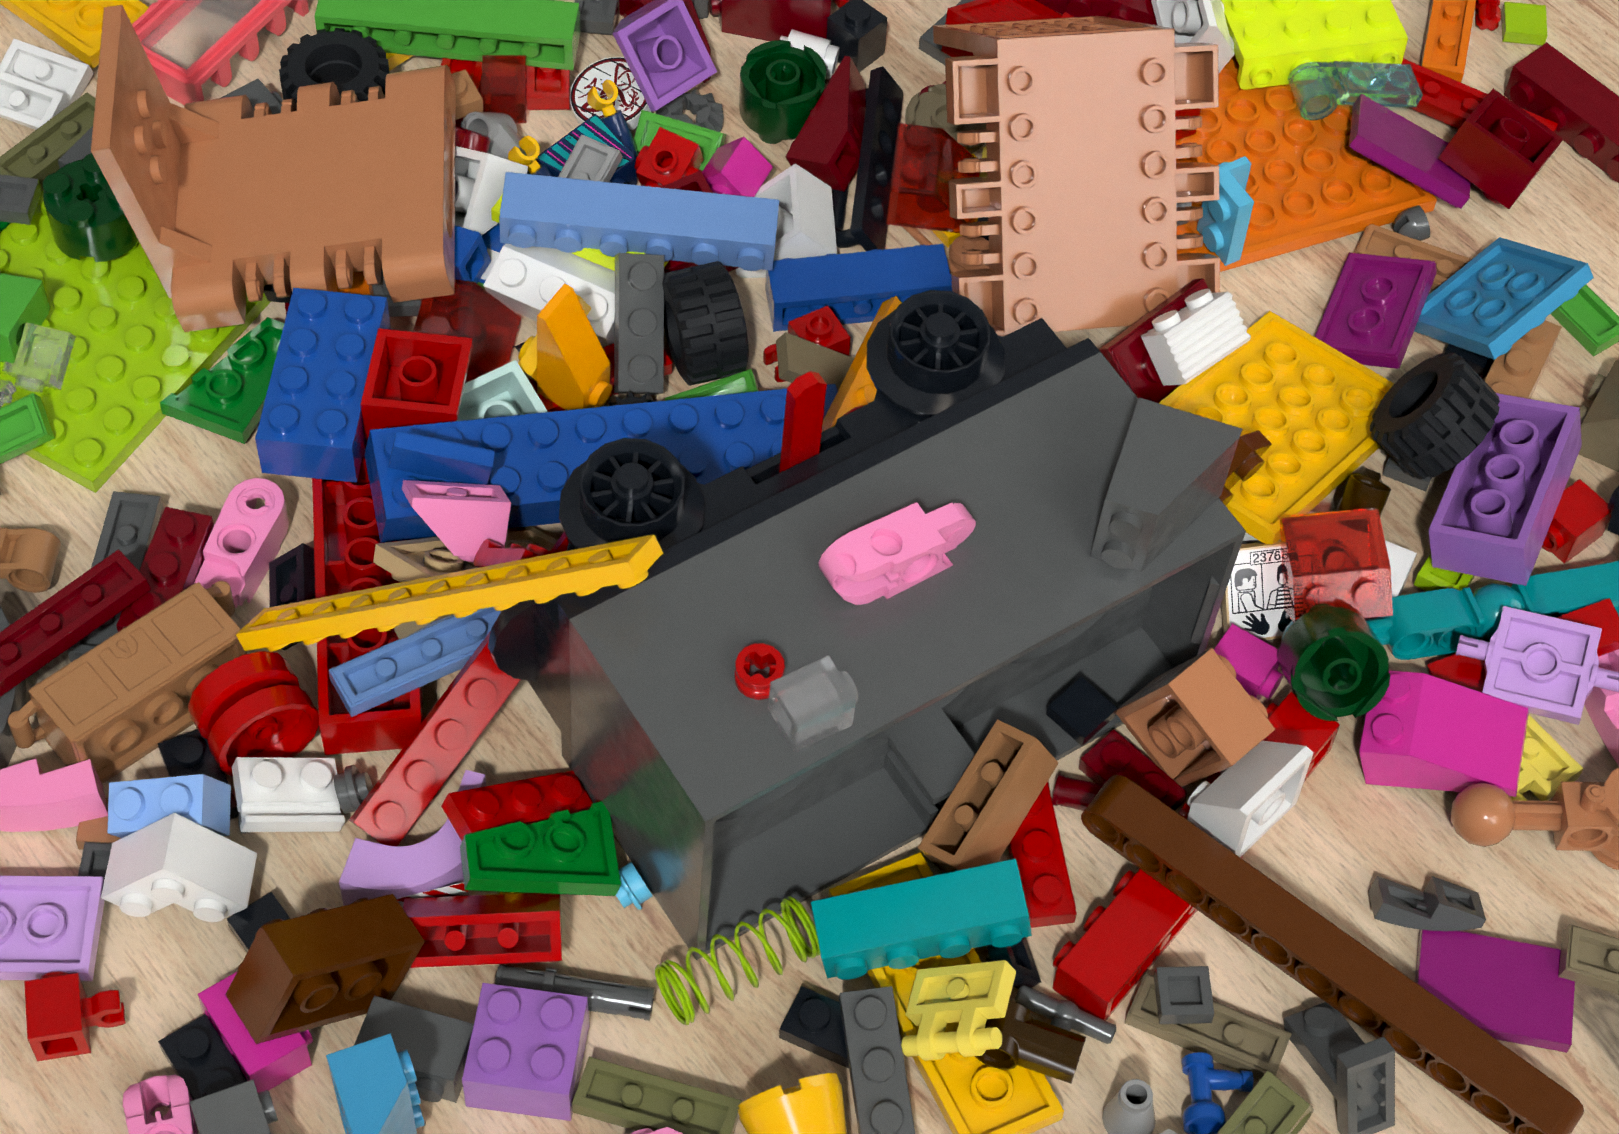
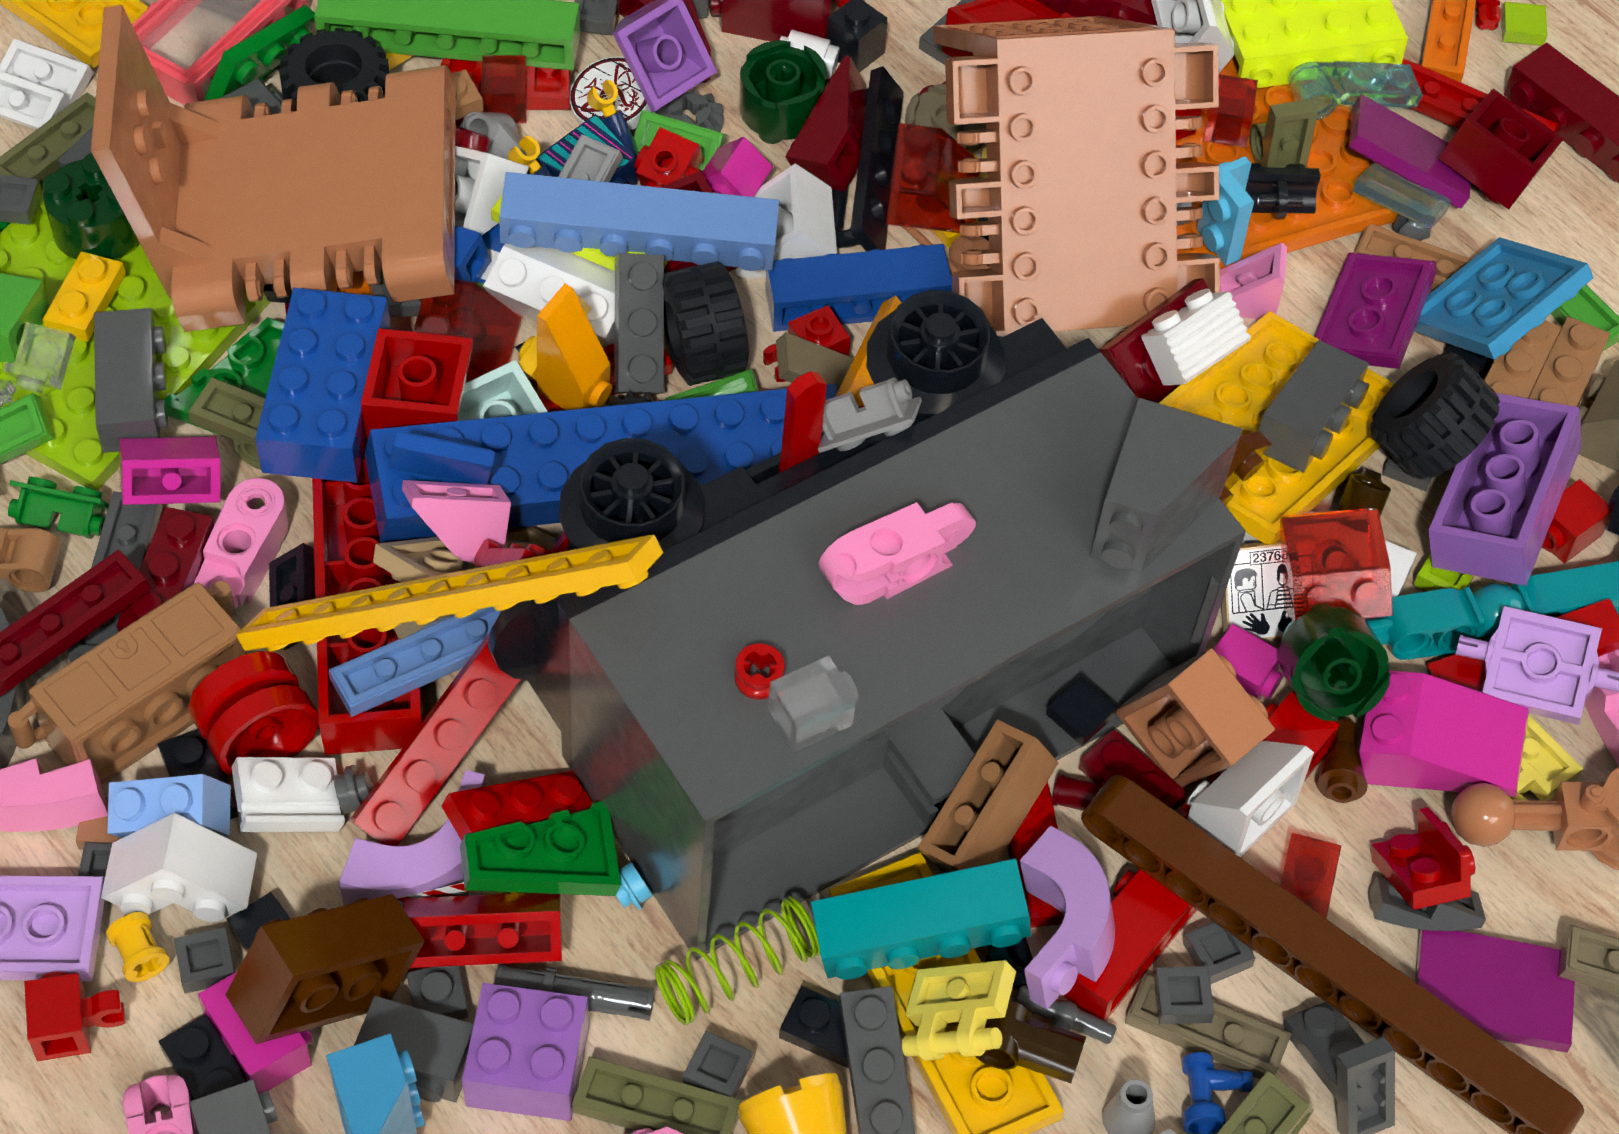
none -> green hinge [8,477,109,539]
none -> yellow plate [42,251,126,342]
none -> dark grey brick [94,308,168,453]
none -> yellow bush [106,912,169,983]
none -> dark pink brick [119,437,221,505]
none -> dark grey plate [174,927,235,994]
none -> olive plate [188,378,265,470]
none -> green wing [204,5,315,101]
none -> dark grey plate [407,966,469,1020]
none -> dark grey plate [683,1031,754,1098]
none -> light grey hinge [818,378,922,453]
none -> lavender arch [1020,826,1115,1010]
none -> dark grey plate [1183,922,1256,984]
none -> clear red brick [1203,74,1258,148]
none -> bright pink slope [1220,243,1287,320]
none -> black hips [1245,163,1321,220]
none -> olive plate [1250,99,1318,168]
none -> dark grey brick [1258,340,1369,473]
none -> clear red plate [1279,833,1342,919]
none -> reddish brown cone [1317,719,1368,803]
none -> clear light blue tile [1352,163,1451,230]
none -> red bracket [1371,807,1476,910]
none -> medium nougat brick [1528,316,1611,407]

